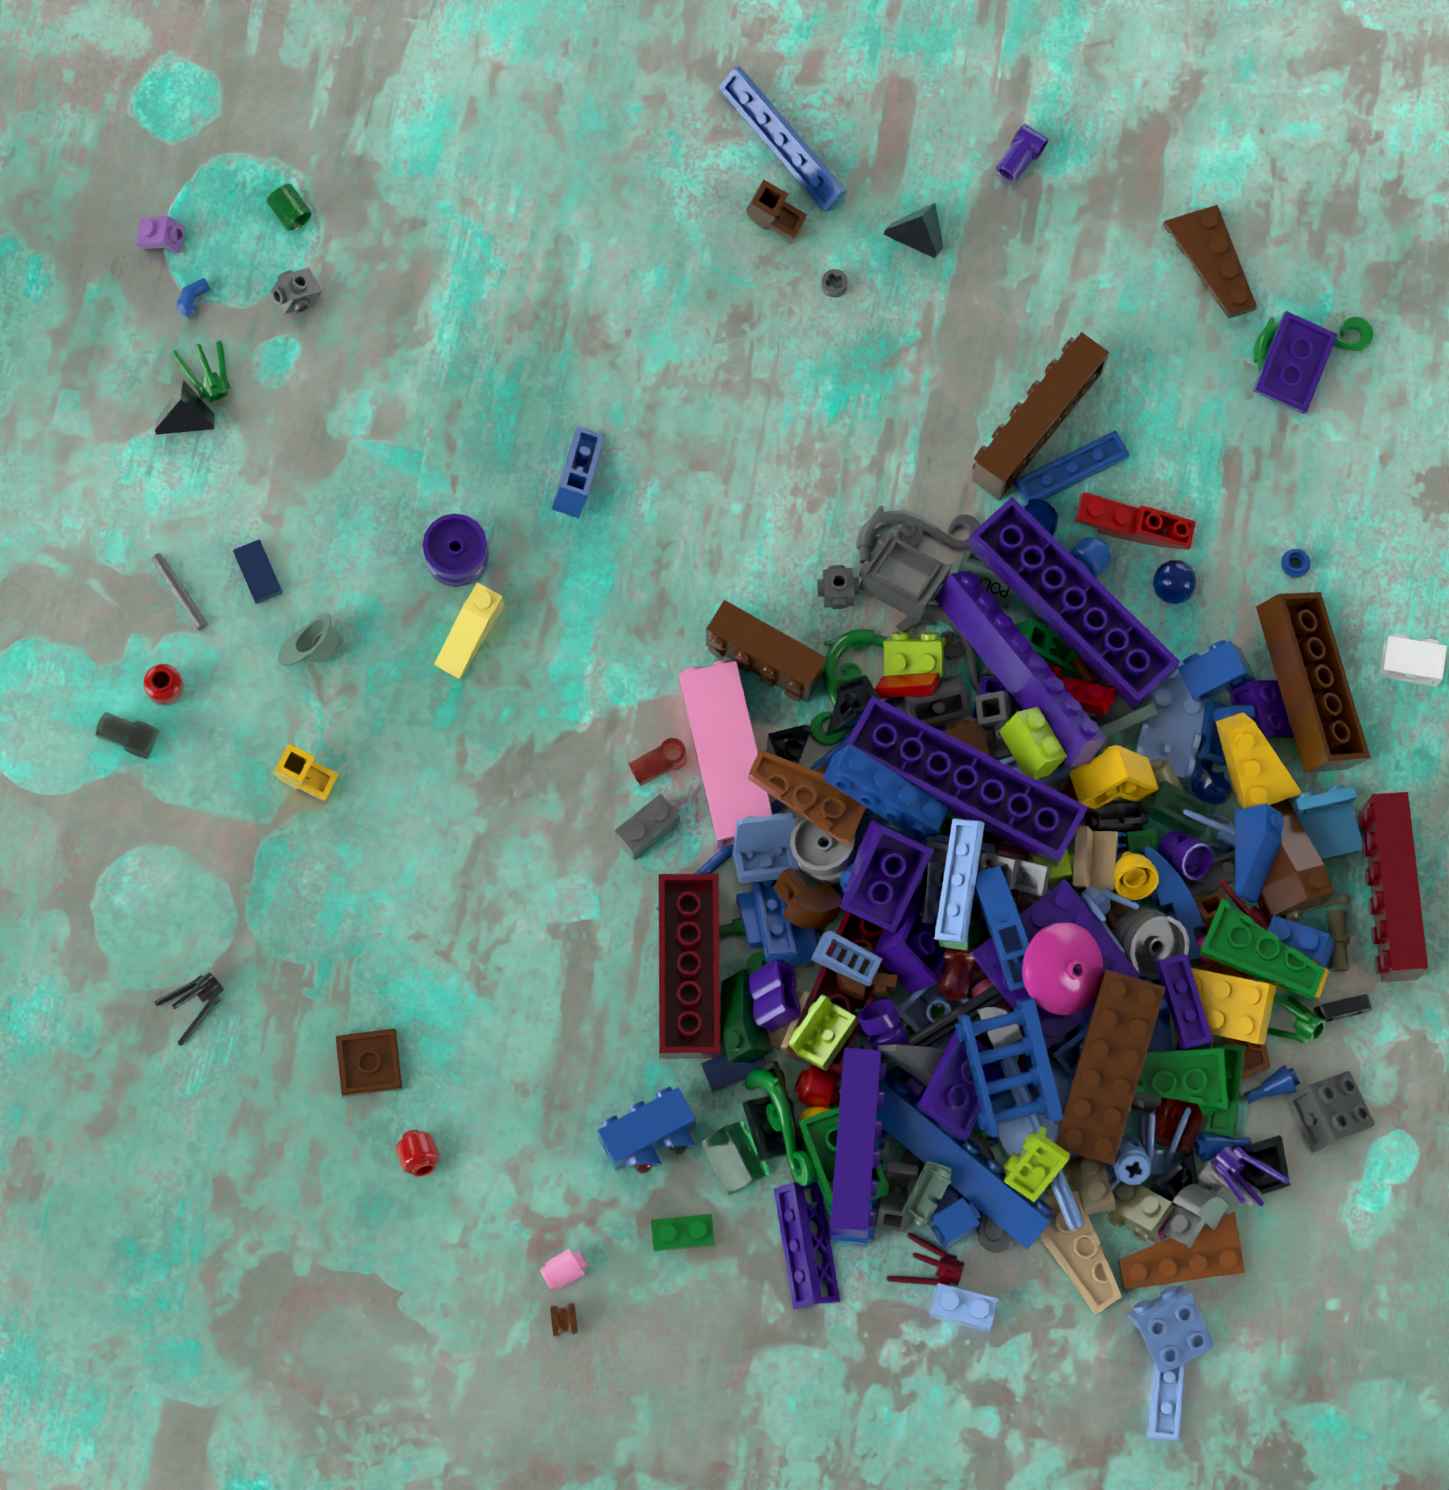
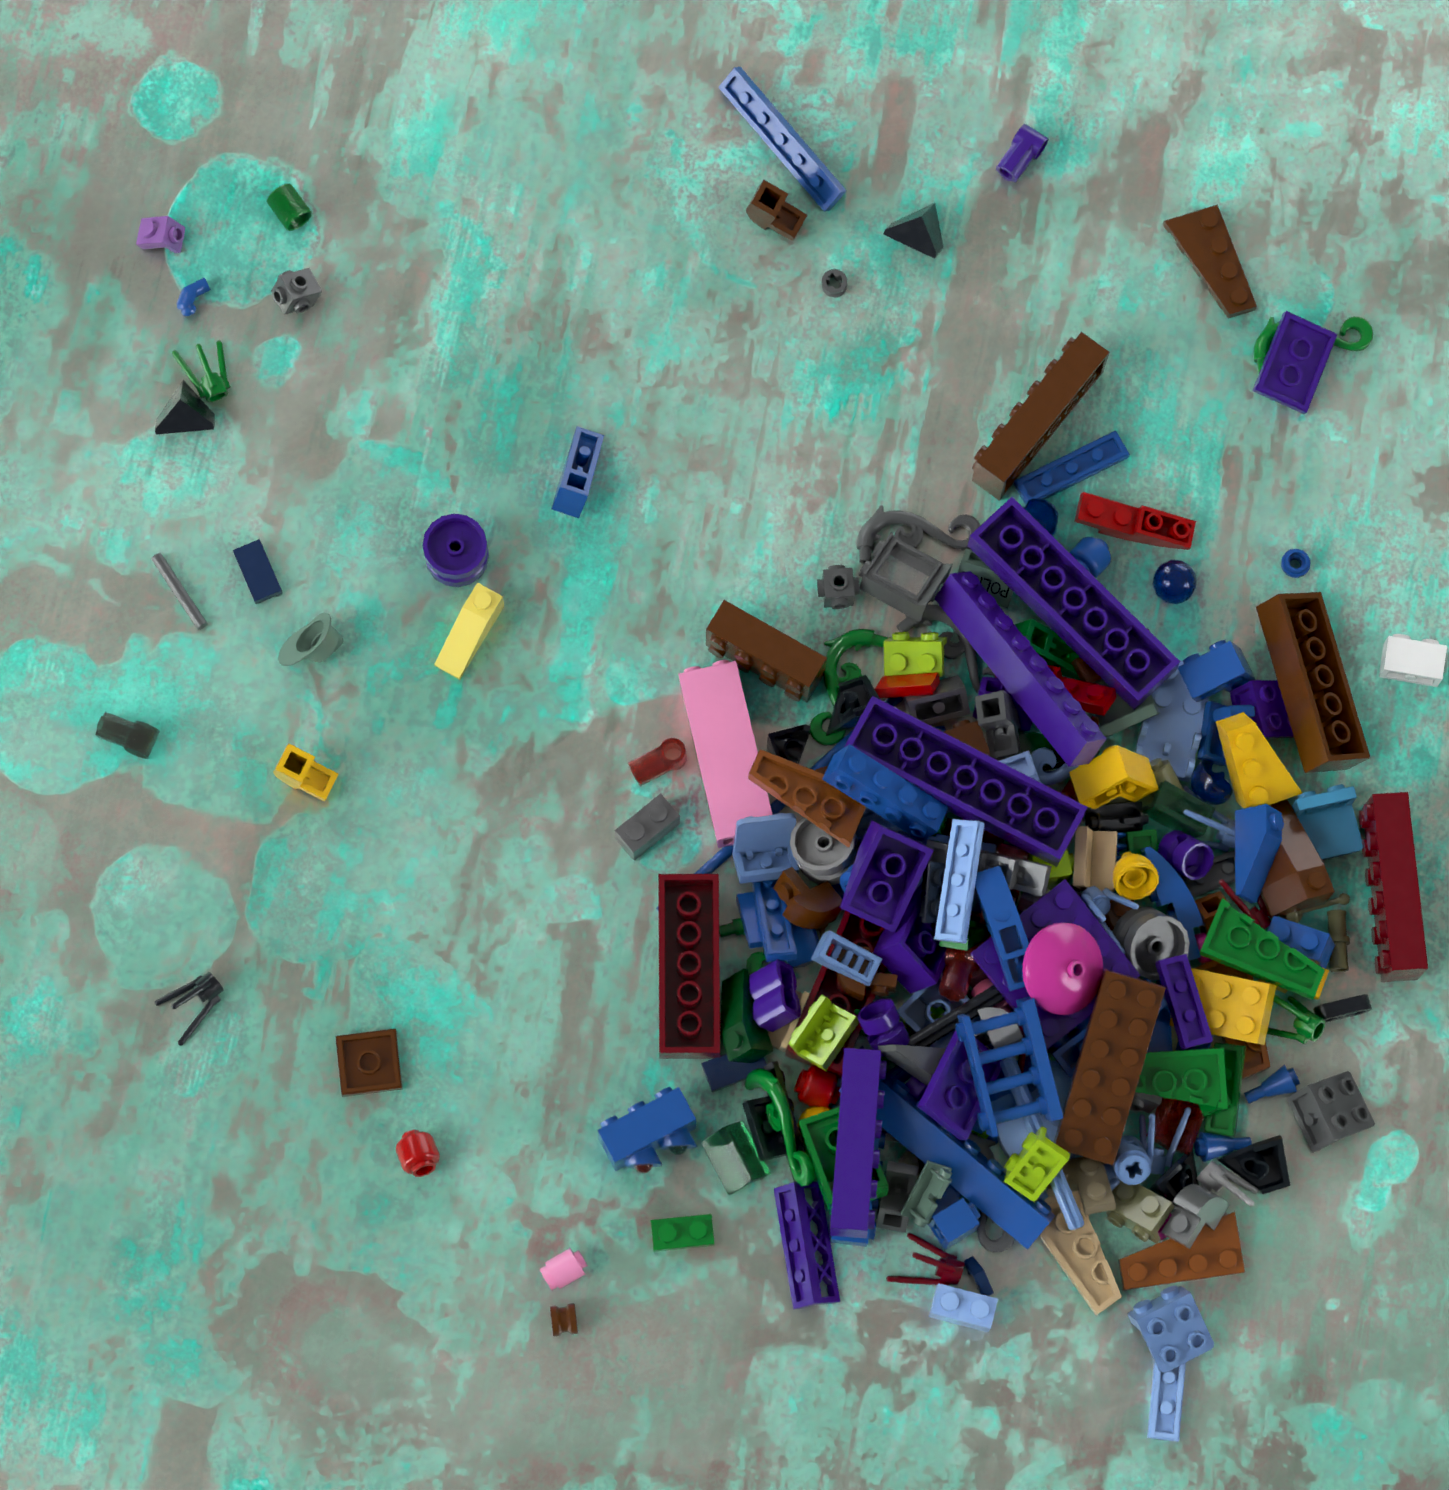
red head [143,664,184,706] -> none
lime brick [999,707,1067,779] -> none
dark purple plant [1212,1146,1289,1206] -> none
none -> dark blue tile [964,1256,994,1296]

